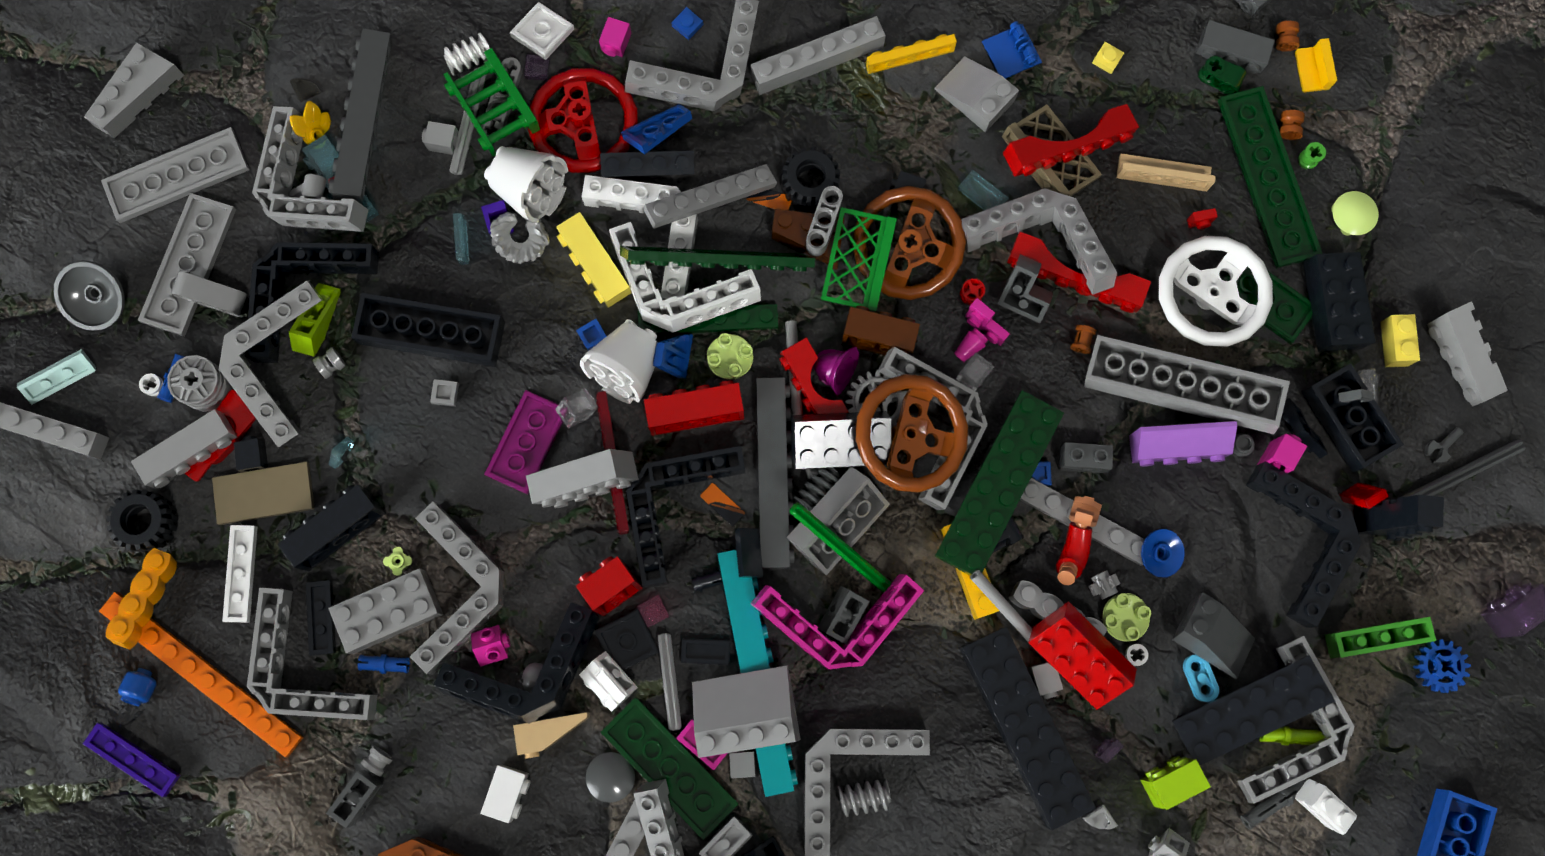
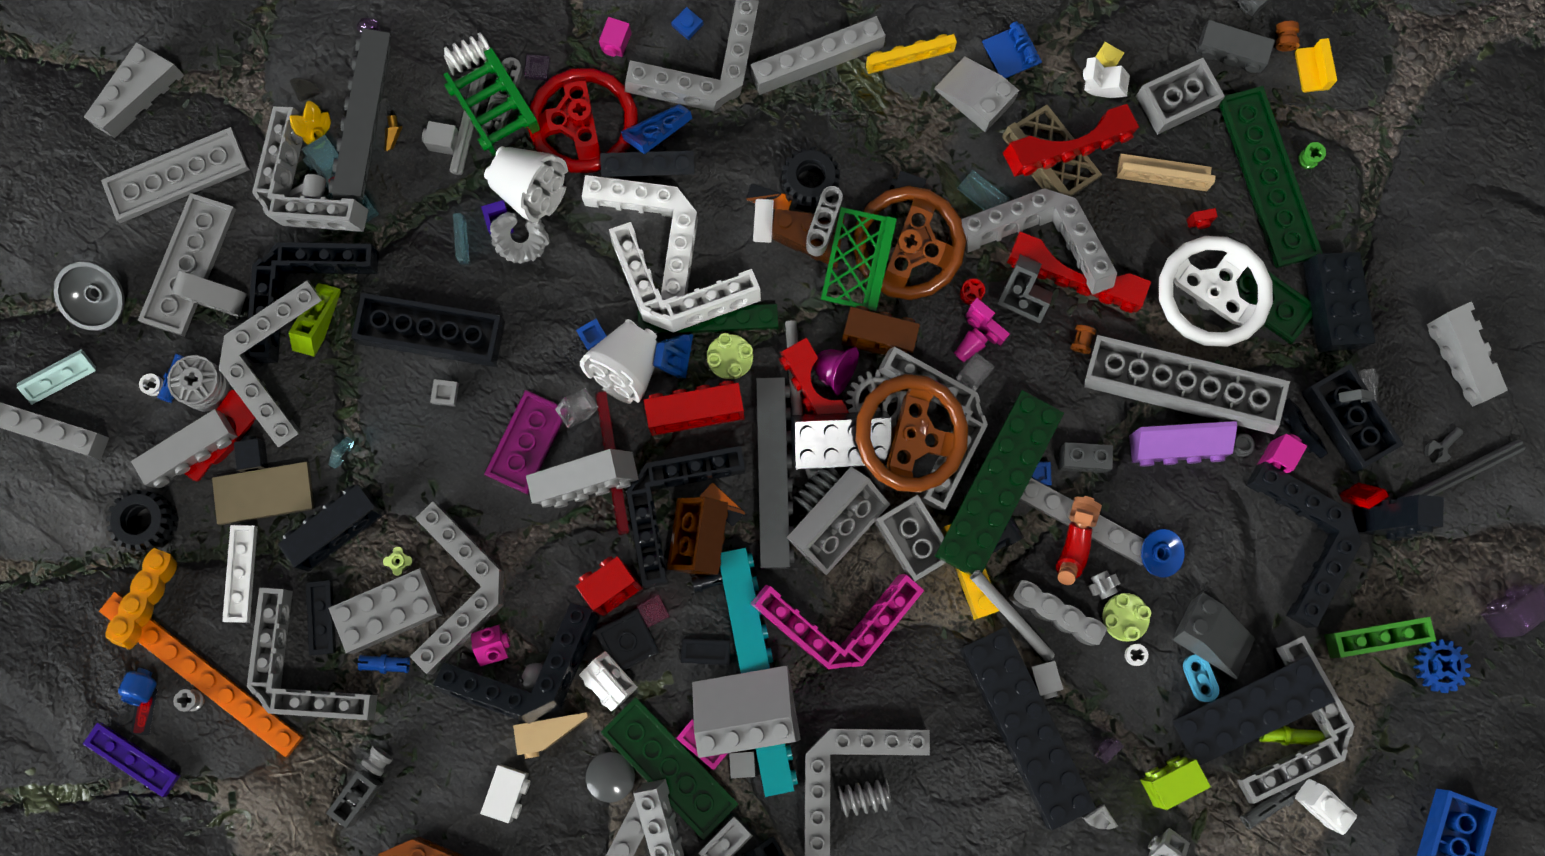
light grey wheel [312,347,346,379] -> none
white tile [510,2,574,60] -> none
light yellow brick [556,212,631,308] -> none
dark green plate [620,246,815,271] -> none
light grey plate [643,164,777,228] -> none
light grey axle [658,633,682,731] -> none
black tile [735,528,763,578] -> none
green axle [790,502,891,592] -> none
dark grey brick [818,586,870,644] -> none
red brick [1028,601,1137,710] -> none
dark green piece [1198,56,1246,95] -> none
dark orange wheel [1279,110,1305,140] -> none
yellowish green dish [1331,191,1379,236] -> none
light yellow brick [1380,314,1420,367] -> none
none -> sticker [131,688,157,735]
none -> light grey bush [173,689,205,712]
none -> clear purple plate [357,18,380,34]
none -> pearl gold bar [384,115,402,151]
none -> reddish brown brick [667,497,728,575]
none -> white sticker [753,199,774,243]
none -> light grey brick [875,495,946,582]
none -> white brick [1083,57,1130,98]
none -> light grey brick [1136,58,1225,135]

